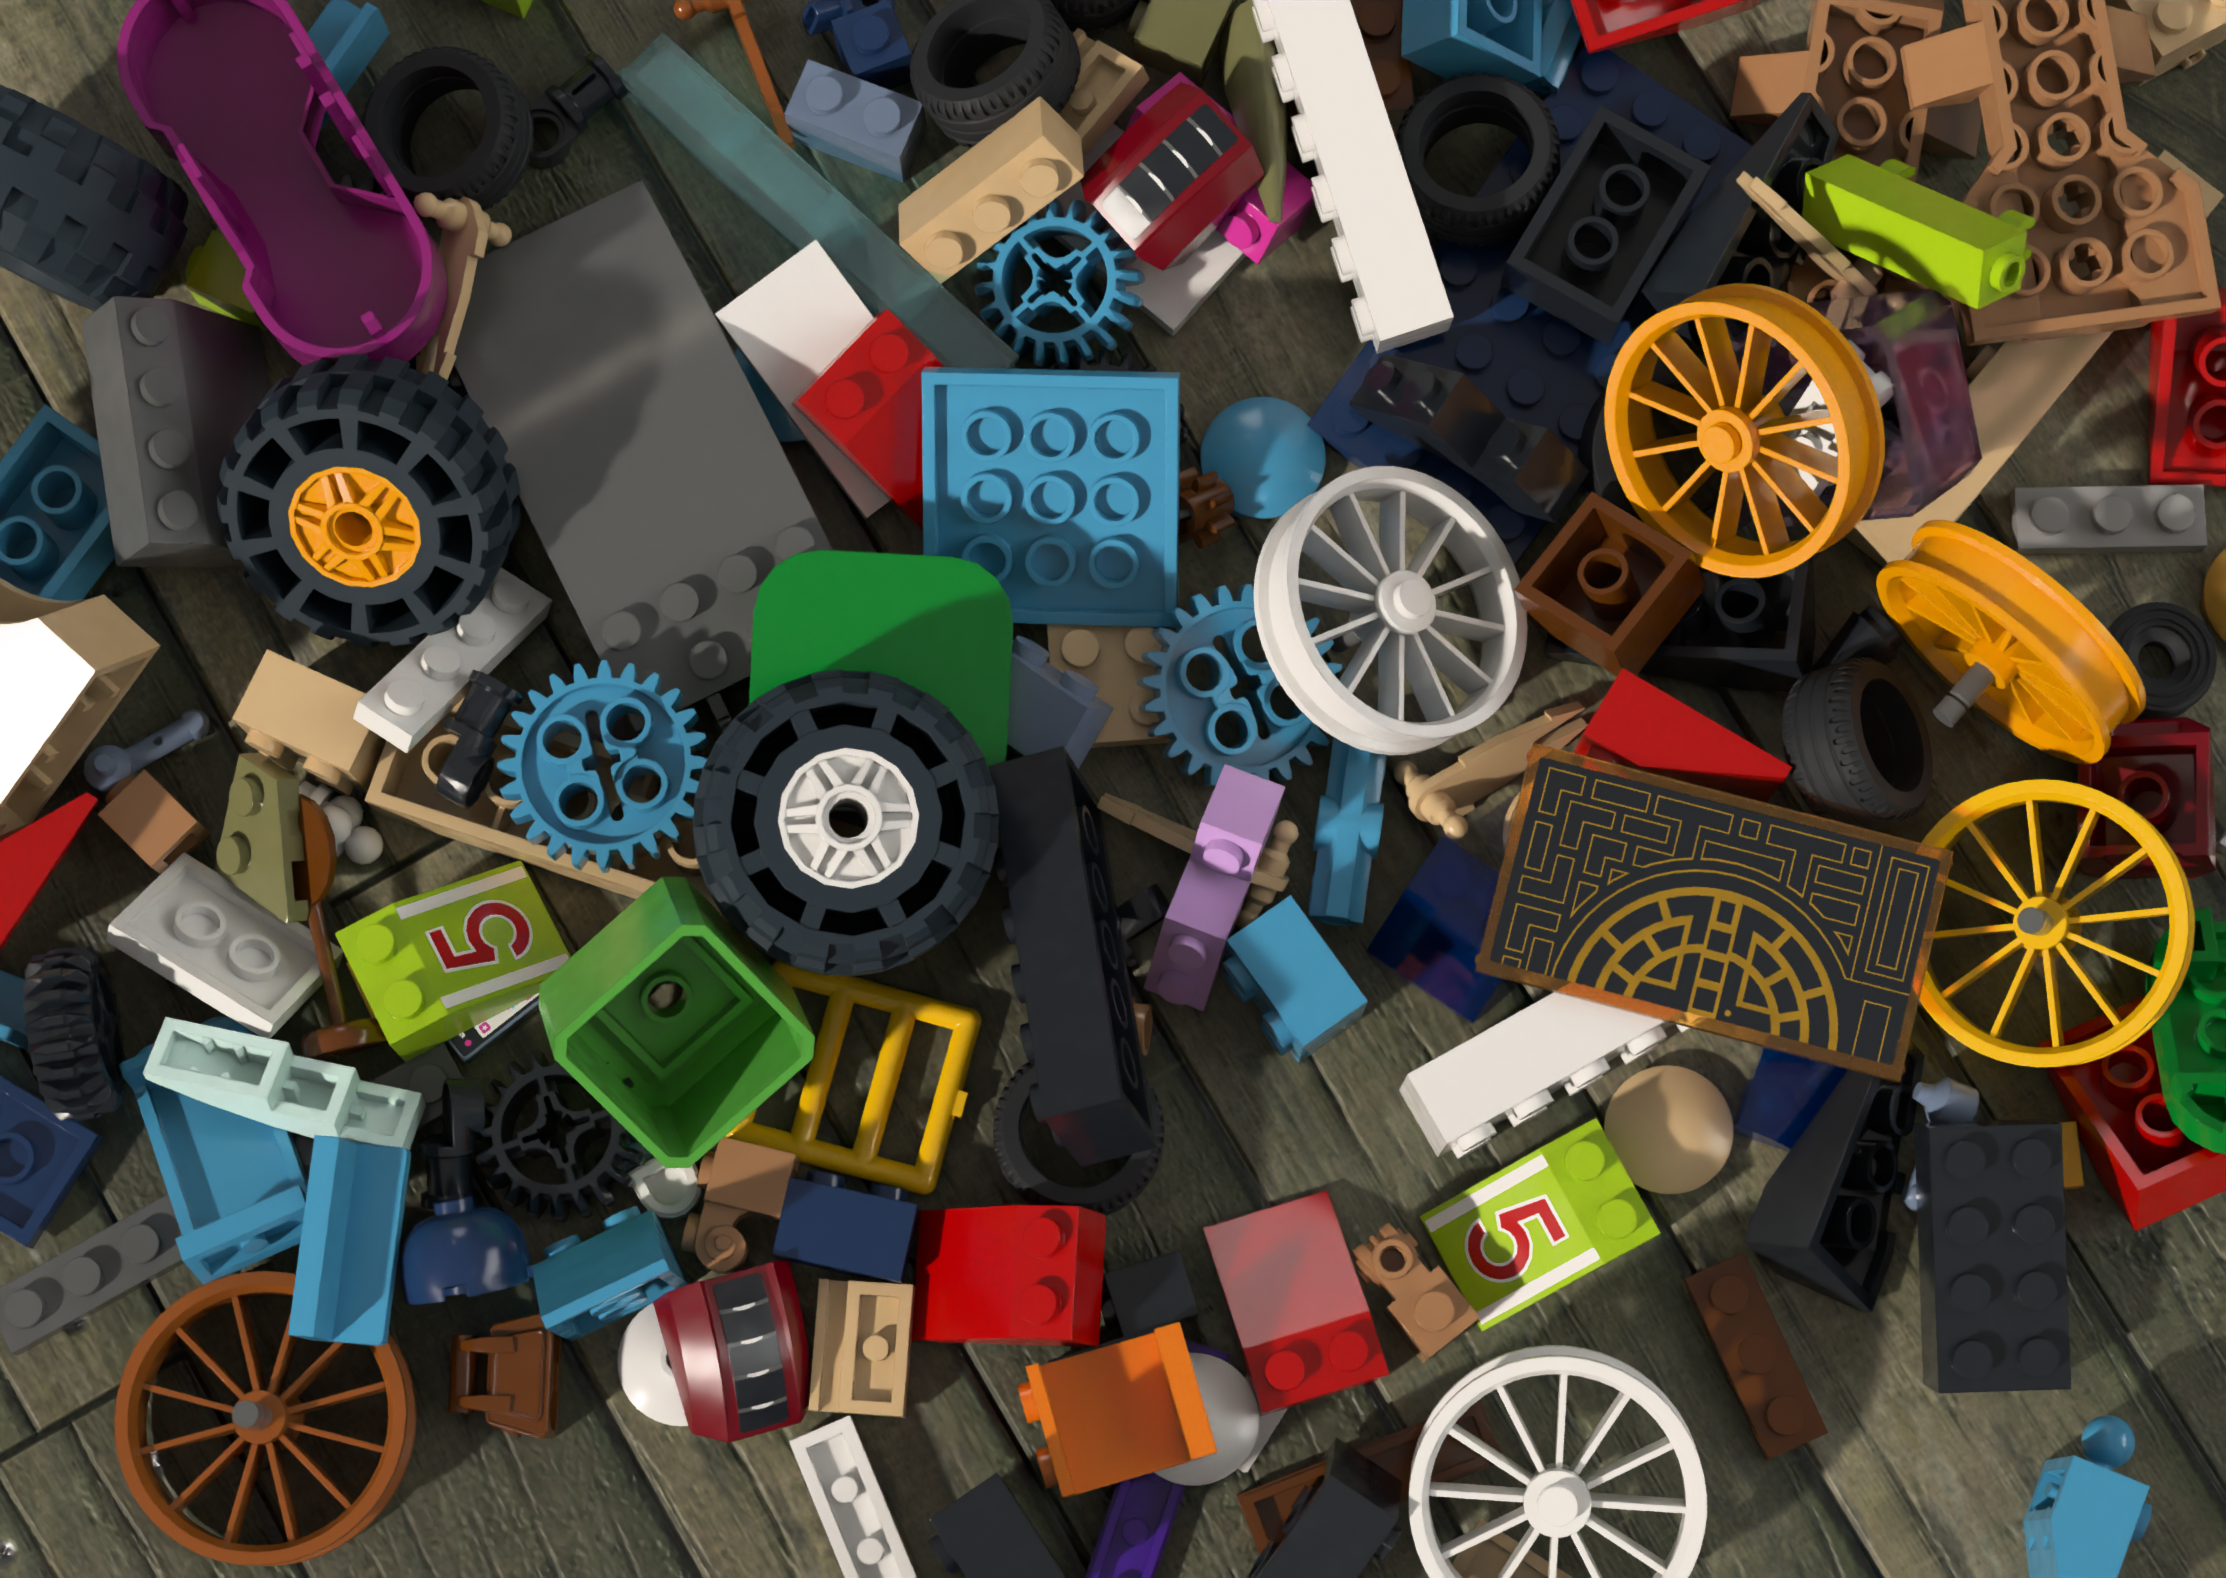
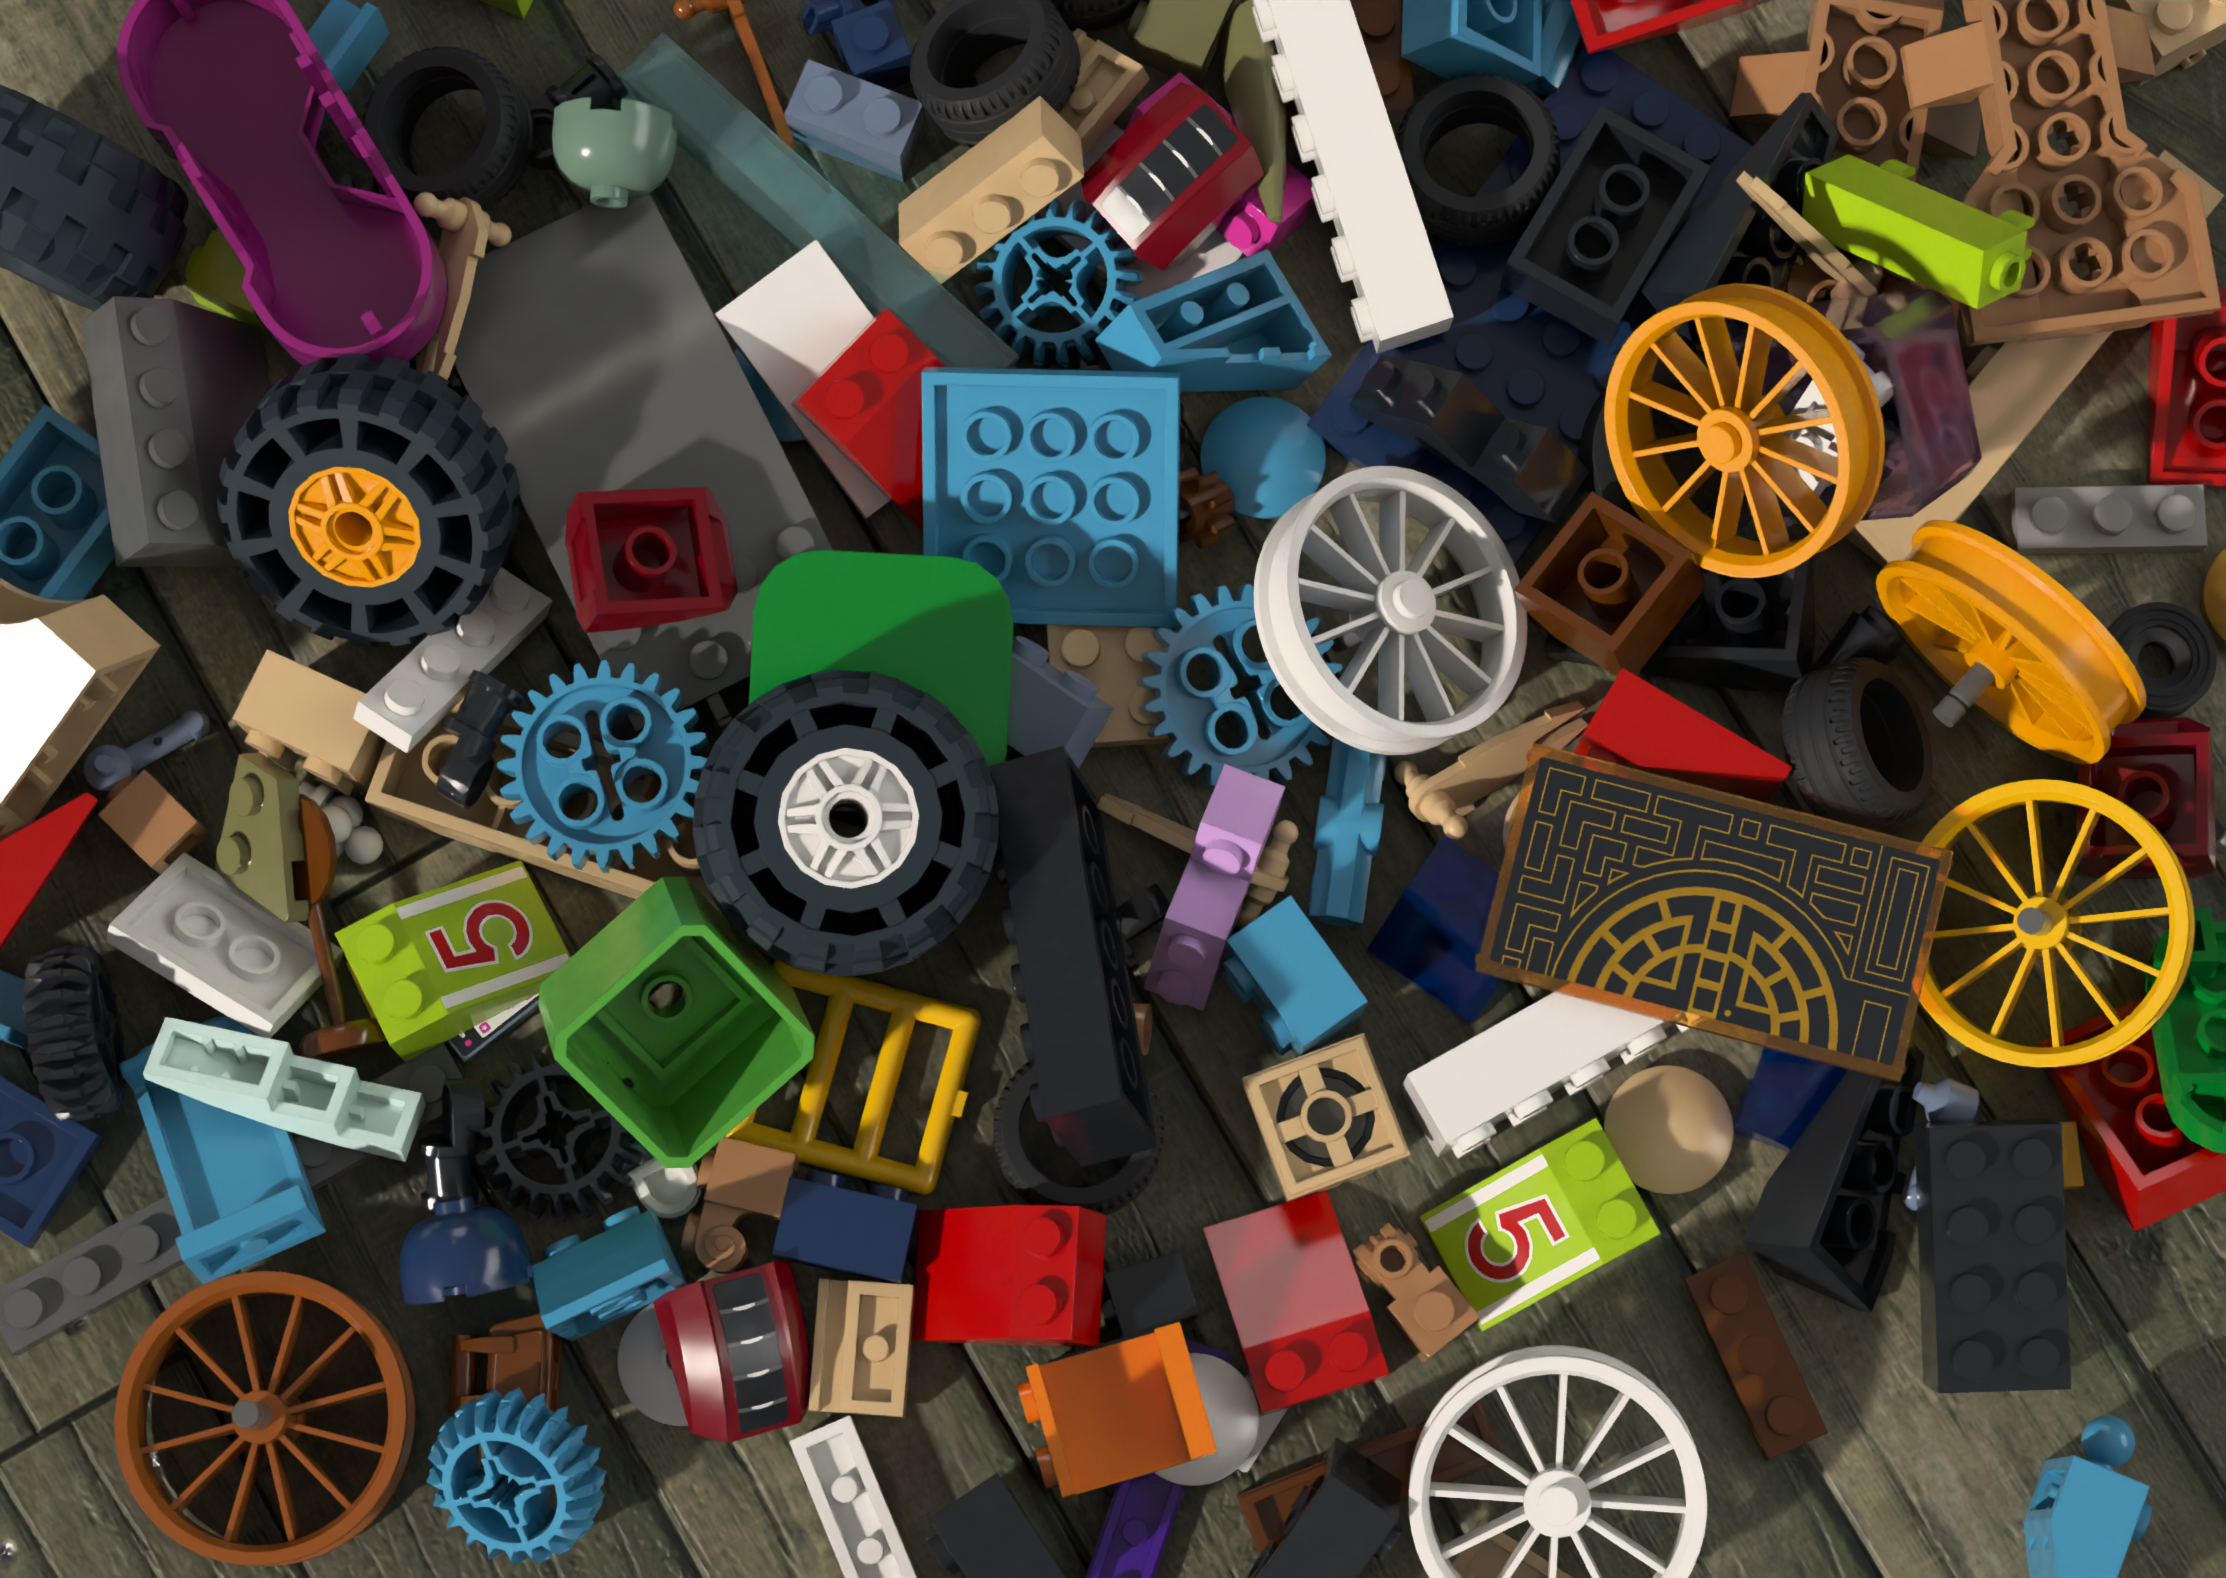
dark azure panel [288,1135,411,1346] -> none
none -> dark azure gear [426,1387,607,1566]
none -> sand green cylinder [552,97,677,209]
none -> dark red slope [565,487,738,633]
none -> dark azure wedge [1095,249,1332,392]
none -> tan piece [1241,1033,1411,1202]

